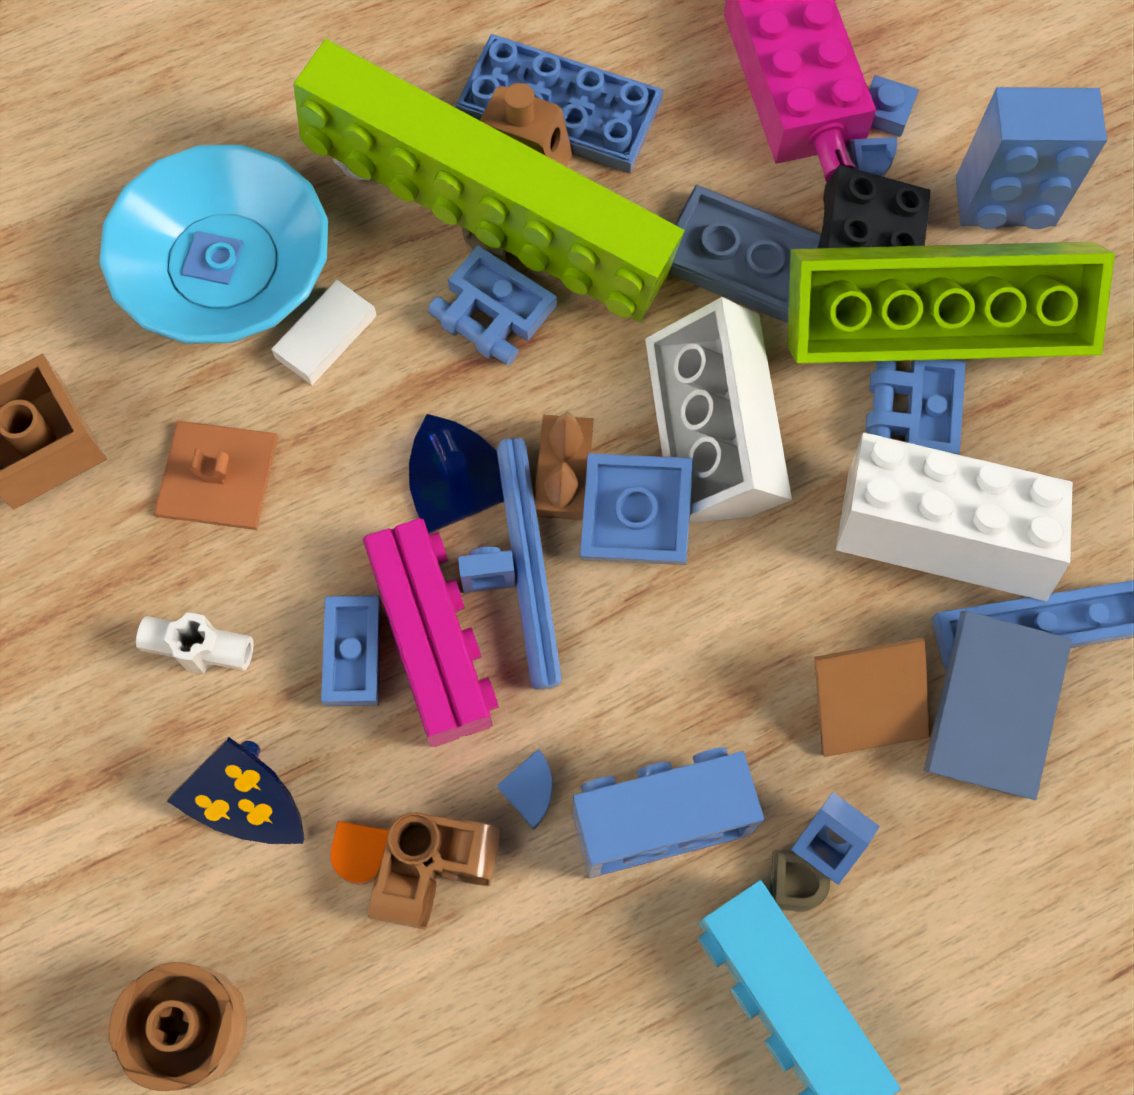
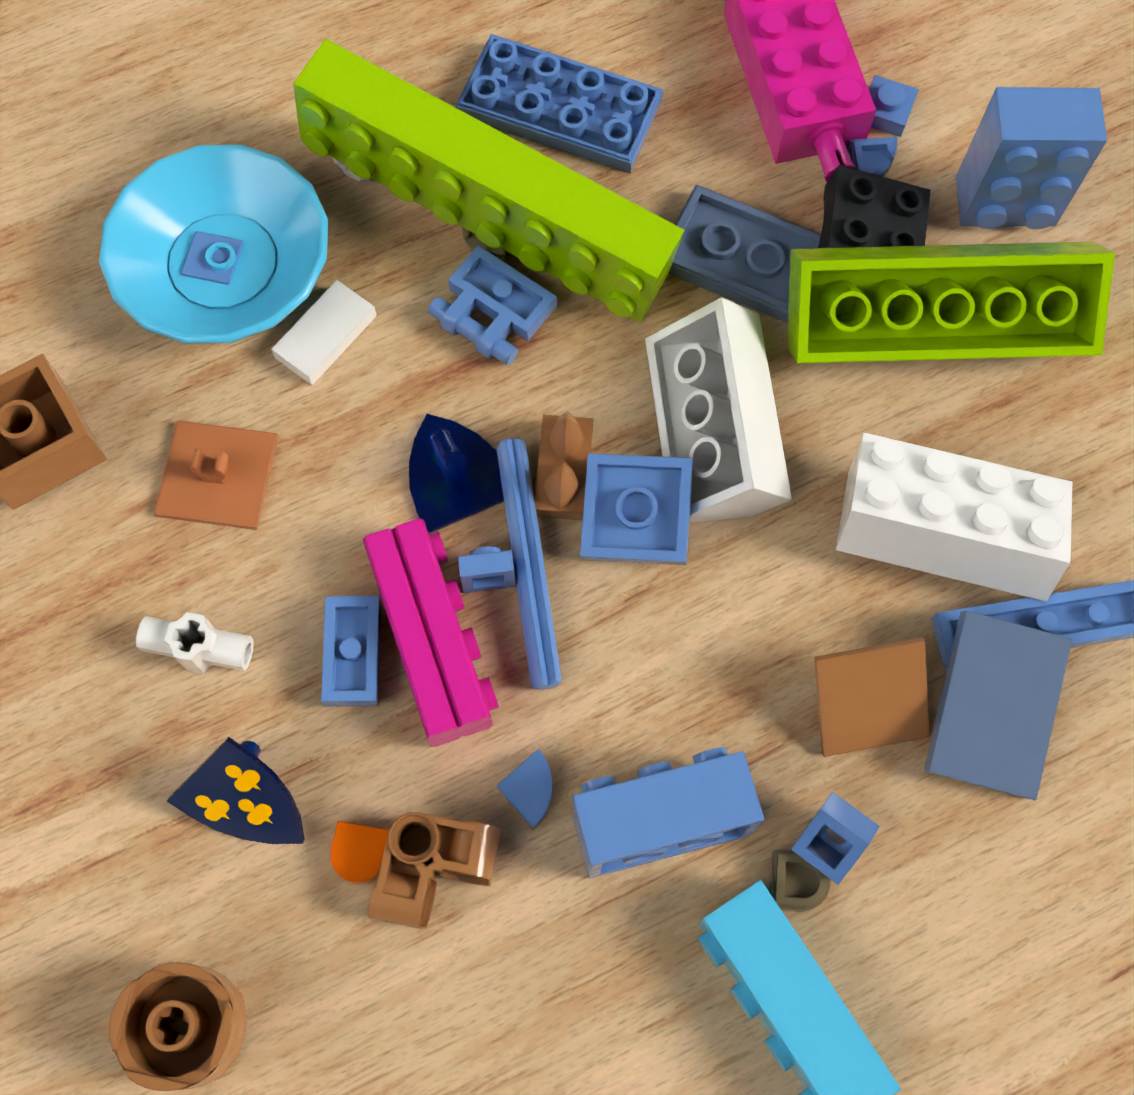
medium nougat torso [480,83,572,167] -> none
medium blue plate [866,359,966,455] -> none

